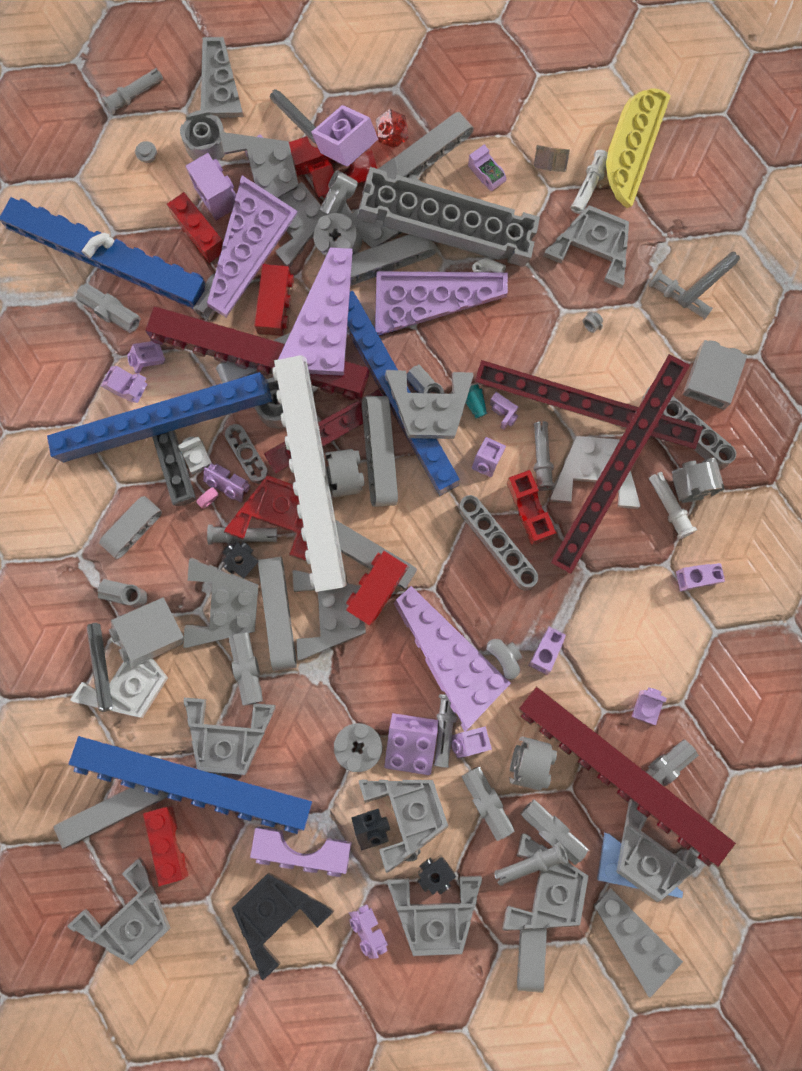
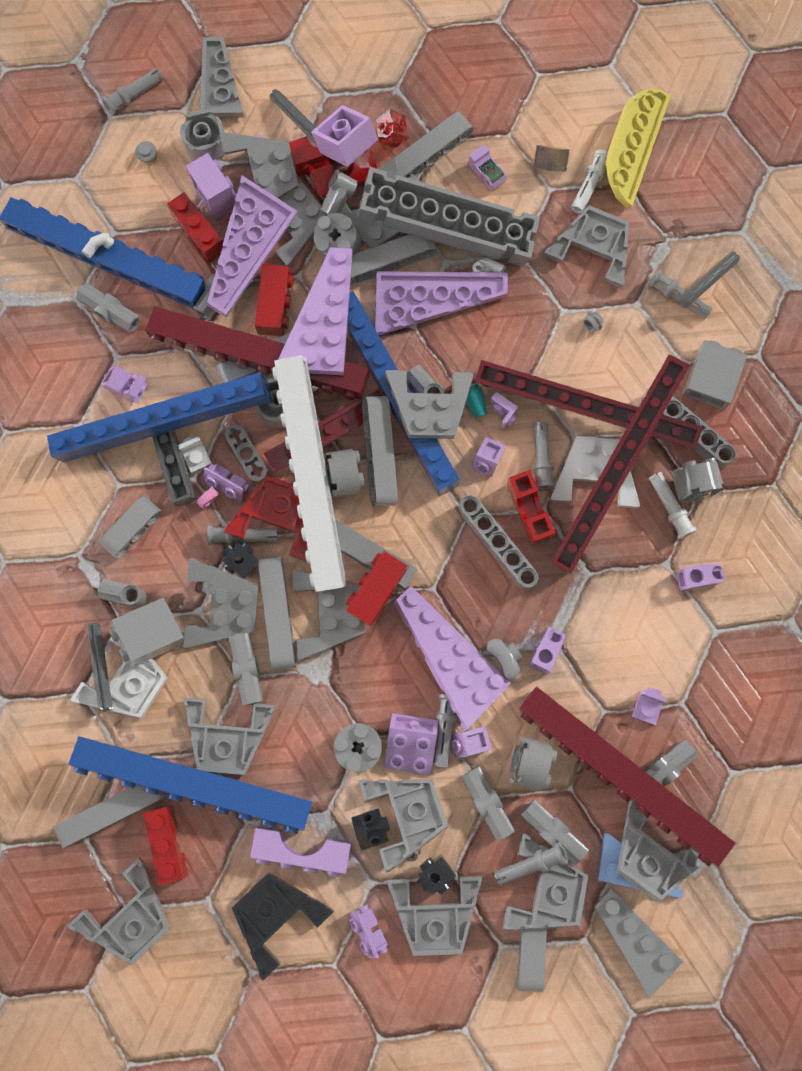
lavender bracket [128,341,165,373] -> none

